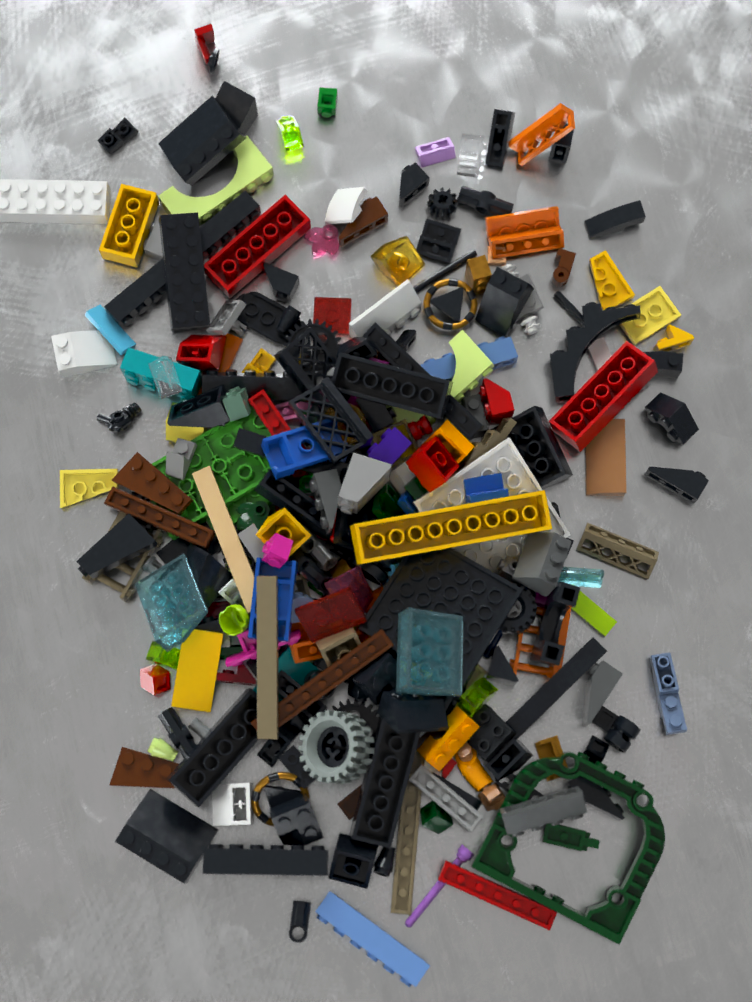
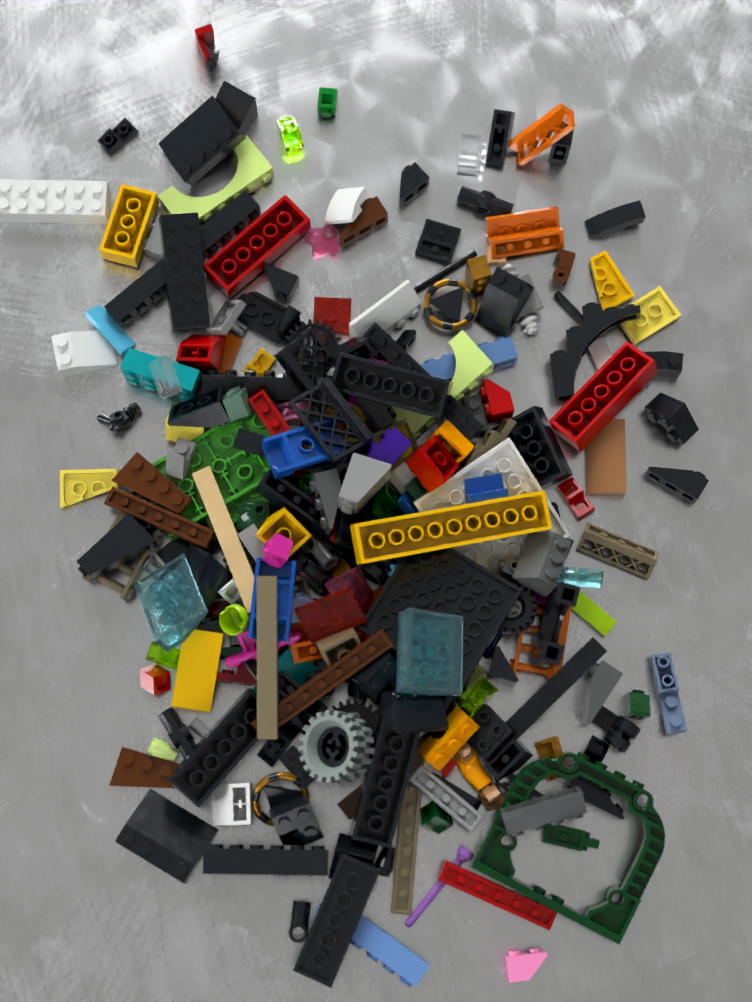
clear yellow slope [370,236,425,287] -> none
red wheel [408,415,433,441] -> none
lavender slope [415,137,456,167] -> none
black gear [427,187,458,219] -> none
yellow slope [653,324,694,352] -> none
none -> black plate [293,853,381,988]
none -> bright pink slope [504,947,547,983]
none -> red slope [557,476,595,520]
none -> dark green slope [624,690,651,721]

